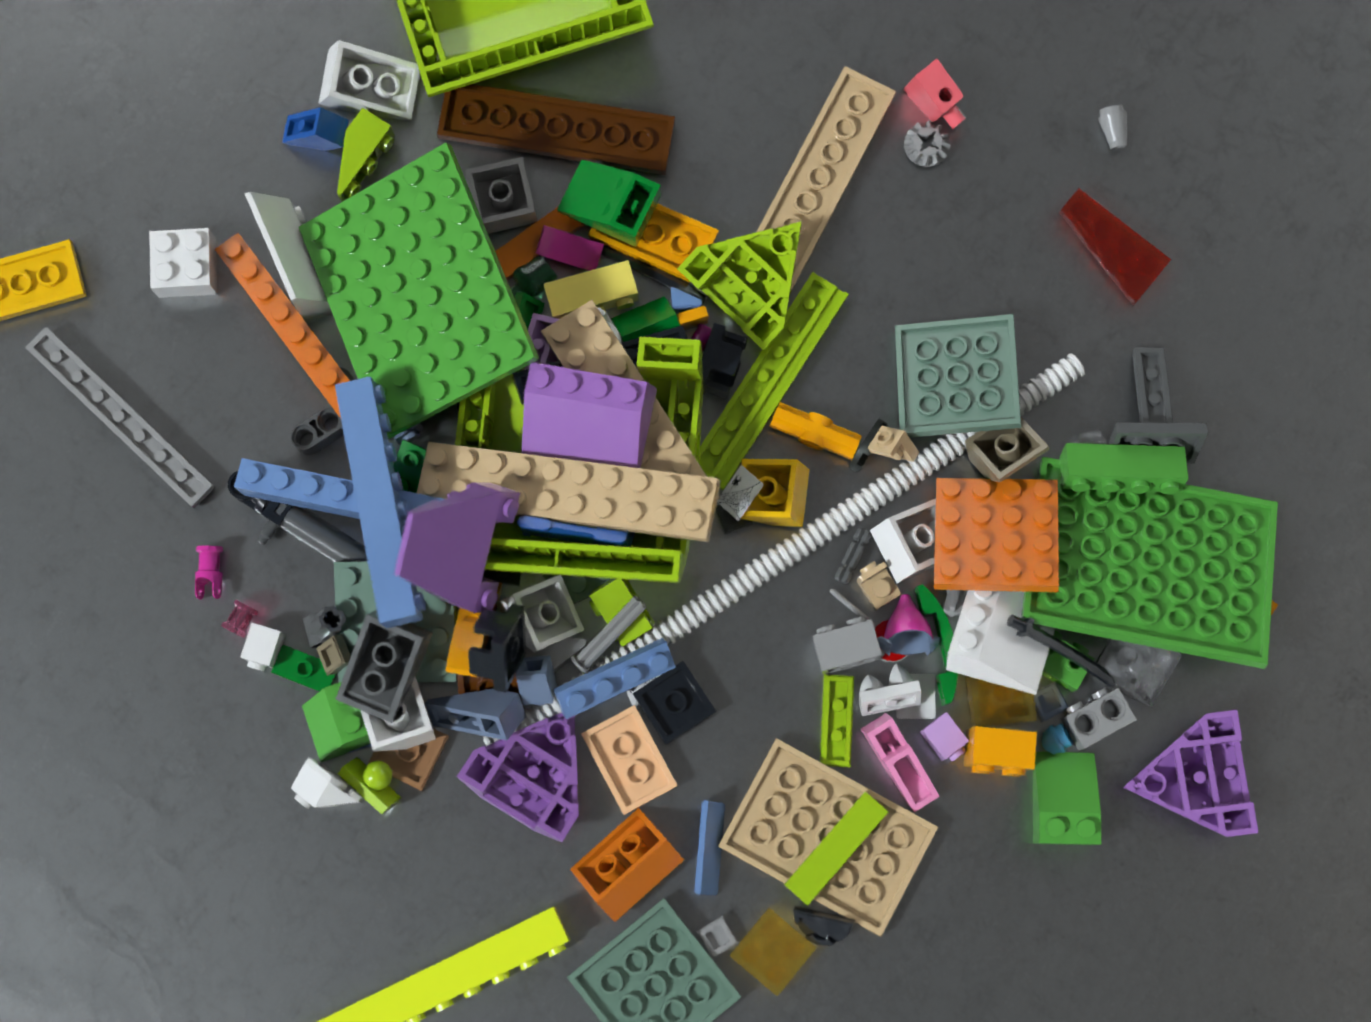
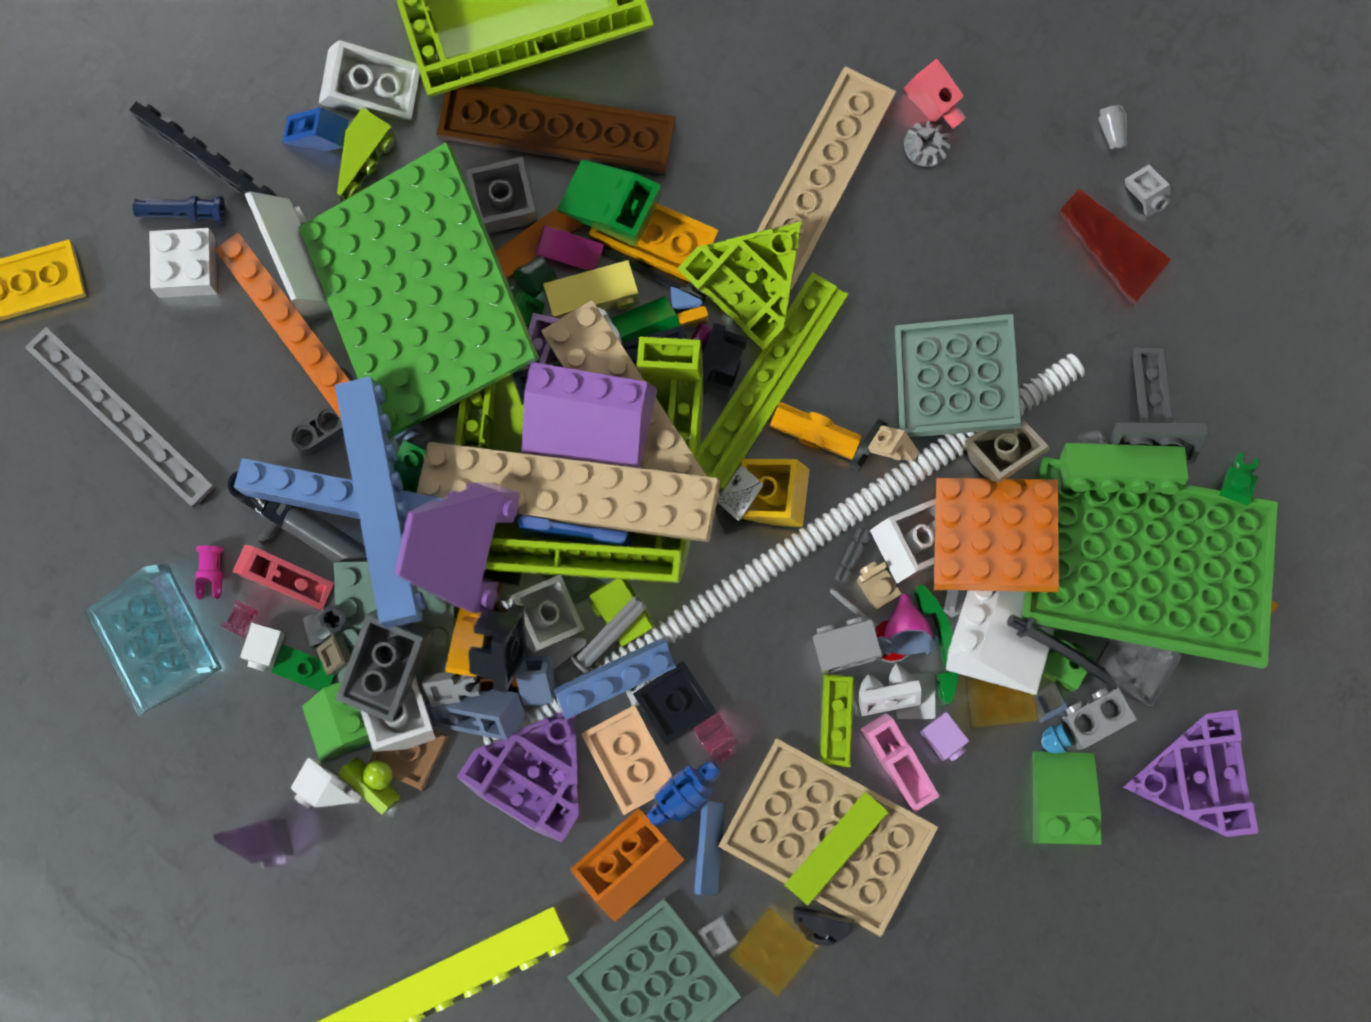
light orange brick [964,726,1037,777] -> none
none -> clear light blue slope [85,563,222,716]
none -> black plate [129,101,277,197]
none -> dark blue pin [133,196,225,223]
none -> clear purple slope [213,818,294,868]
none -> coral slope [232,545,334,610]
none -> light grey plate [422,672,481,707]
none -> blue piece [647,761,721,826]
none -> clear pink brick [692,712,739,762]
none -> light grey bracket [1125,164,1171,217]
none -> green plate [1219,452,1259,506]

